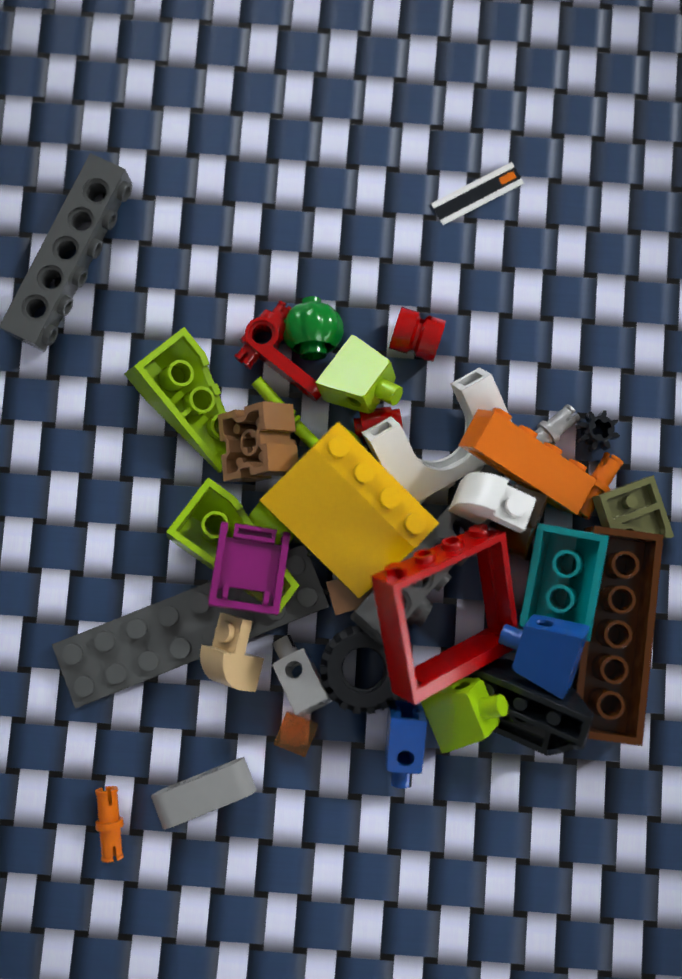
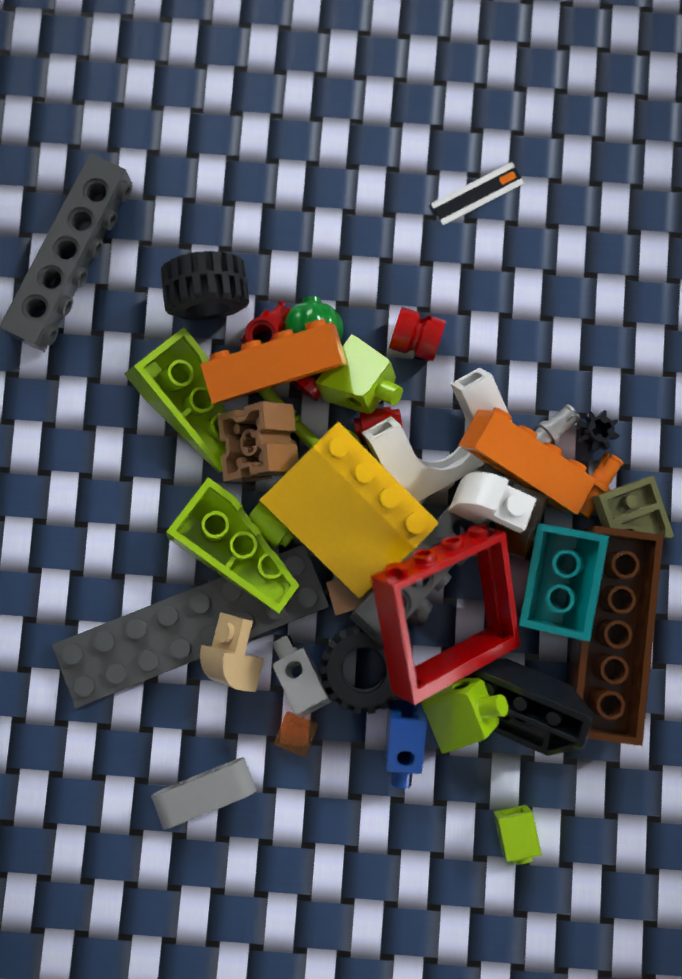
orange pin [95,786,124,863] -> none
magenta container [208,522,290,616] -> none
blue torso [498,615,590,700] -> none
none -> black tyre [161,251,249,320]
none -> orange brick [200,319,347,404]
none -> lime brick [493,805,542,865]

